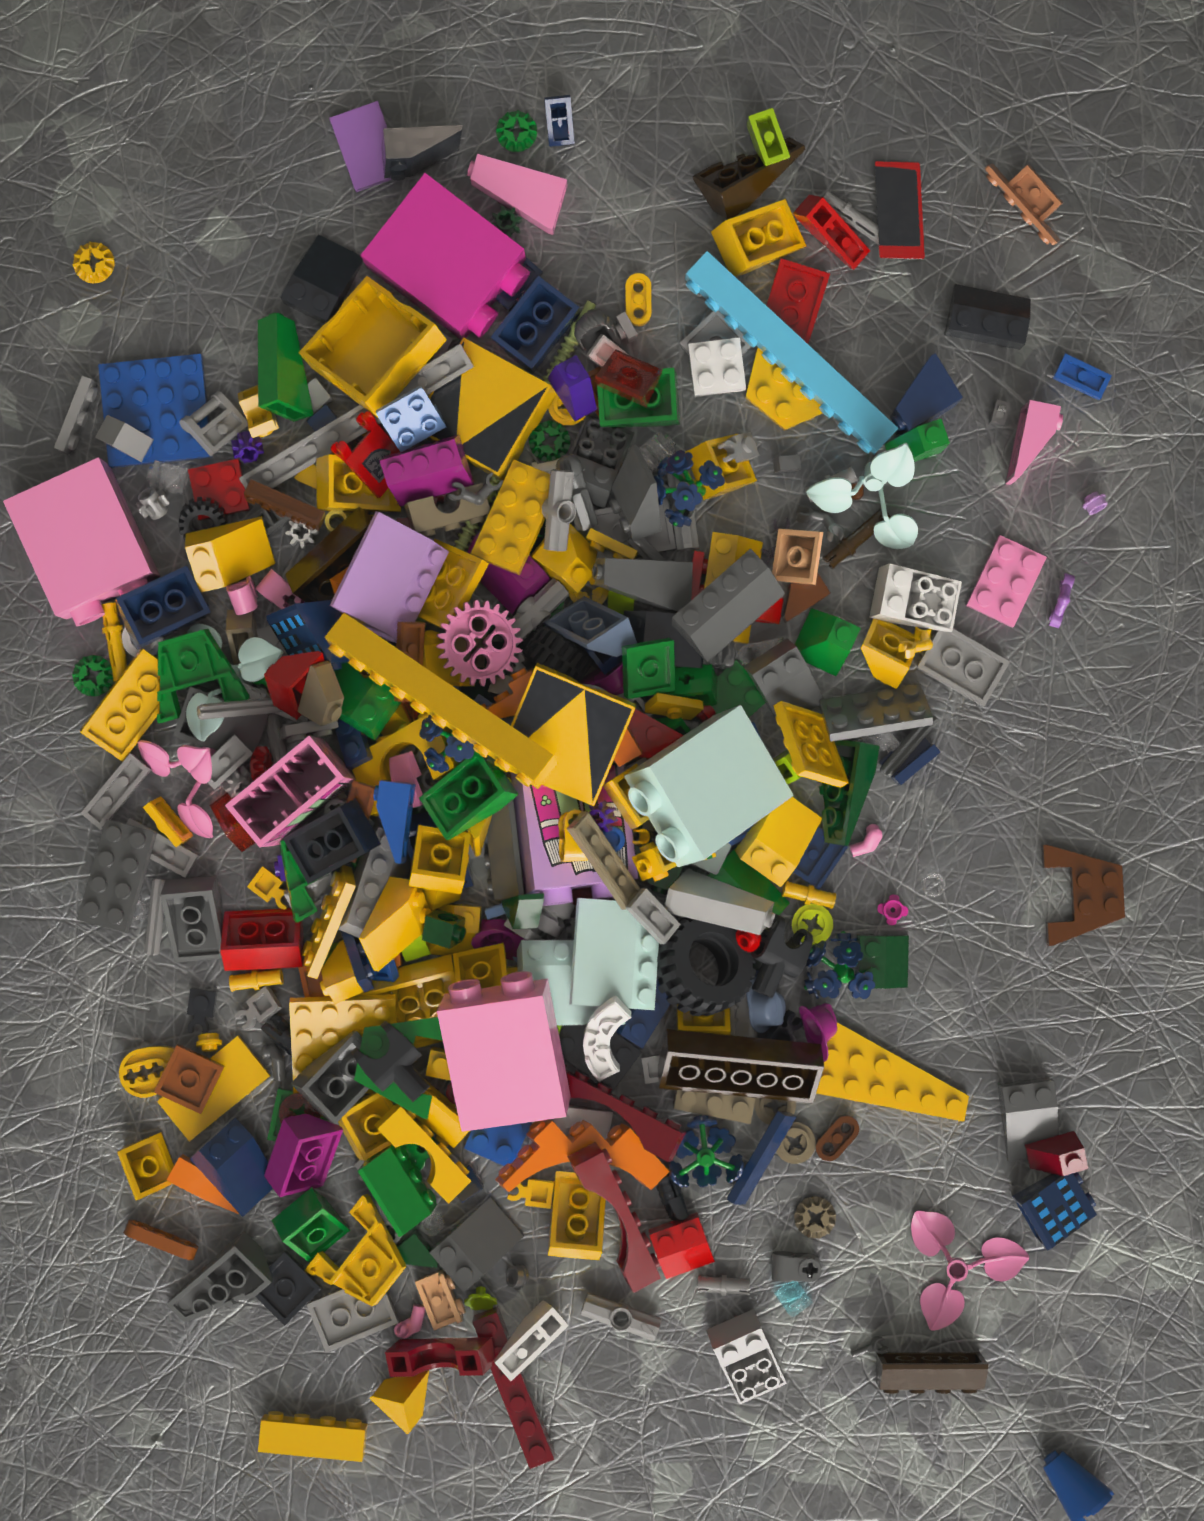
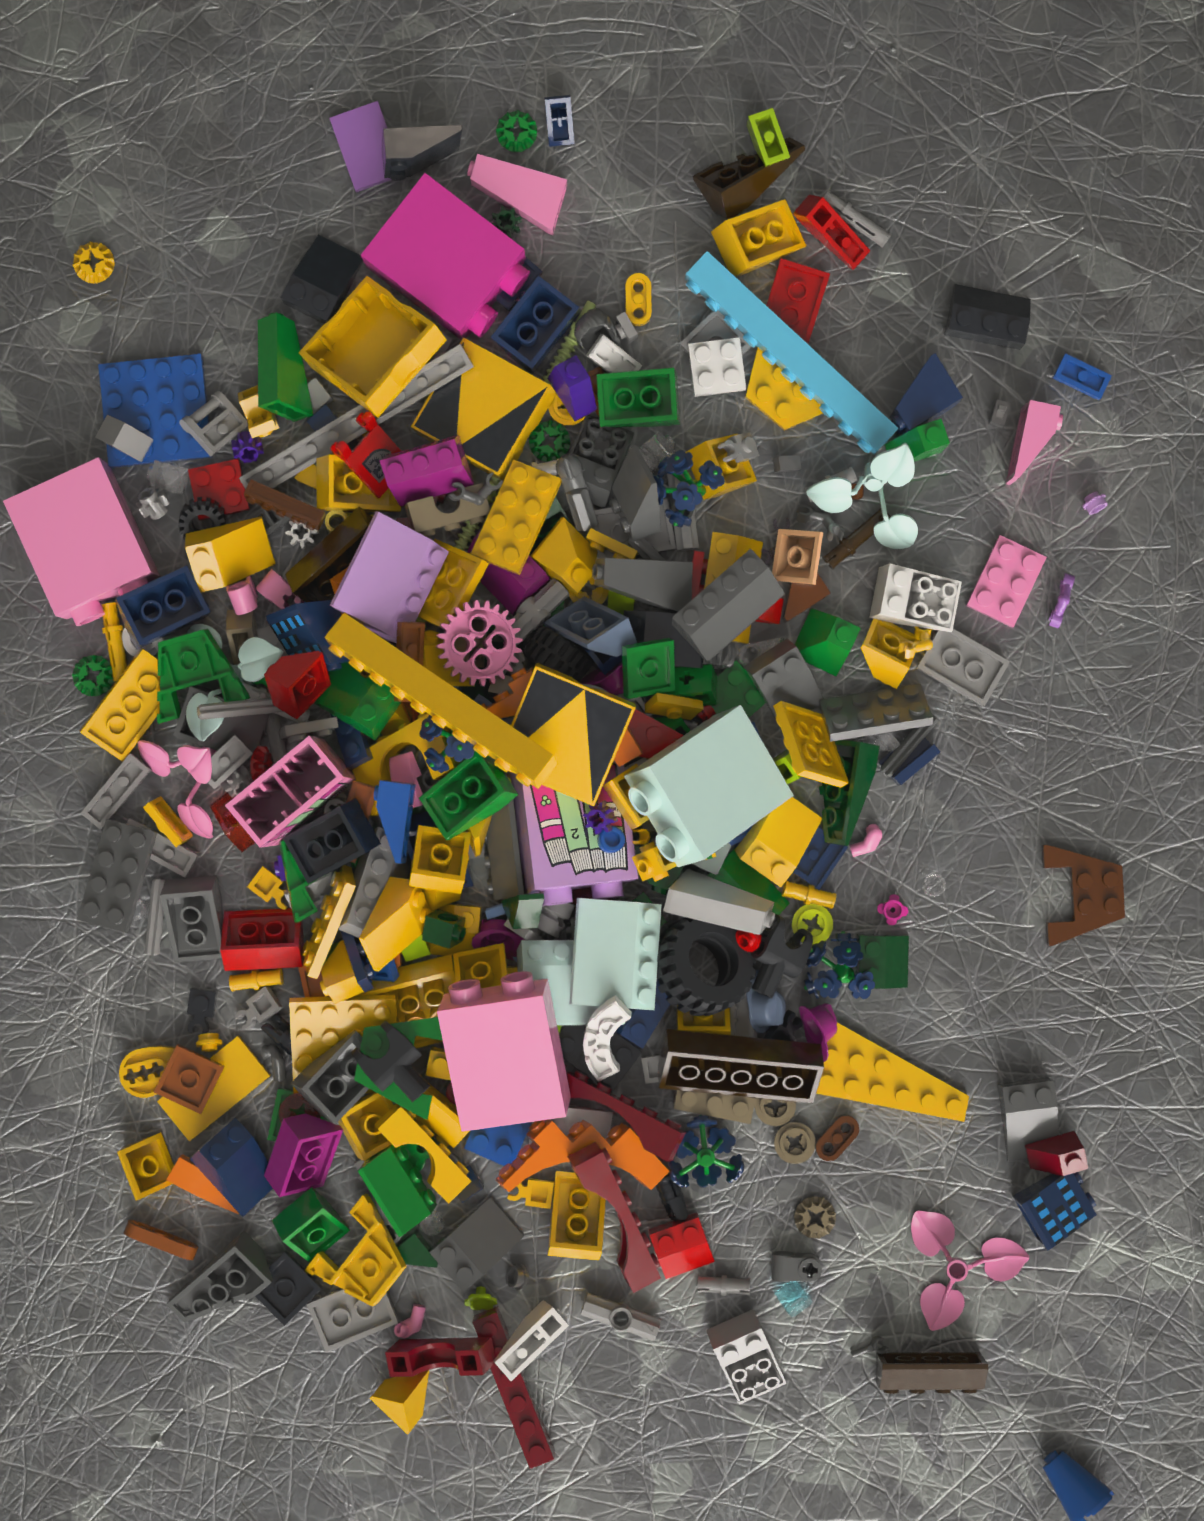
light grey plate [54,376,98,455] -> none
yellow brick [258,1411,368,1462] -> none
dark tan slope [297,661,344,726] -> none
medium blue bracket [376,386,446,452] -> none
light nougat bracket [415,1269,466,1330] -> none
light grey piece [542,469,576,551] -> none
yellow piece [558,810,588,862] -> none
dark tan tile [567,811,640,910] -> none
clear red slope [595,349,663,407] -> none
light grey plate [626,888,681,944] -> none
dark blue tile [727,1111,796,1205] -> none
black sticker [875,161,925,259] -> none
nougat bracket [985,163,1063,245] -> none

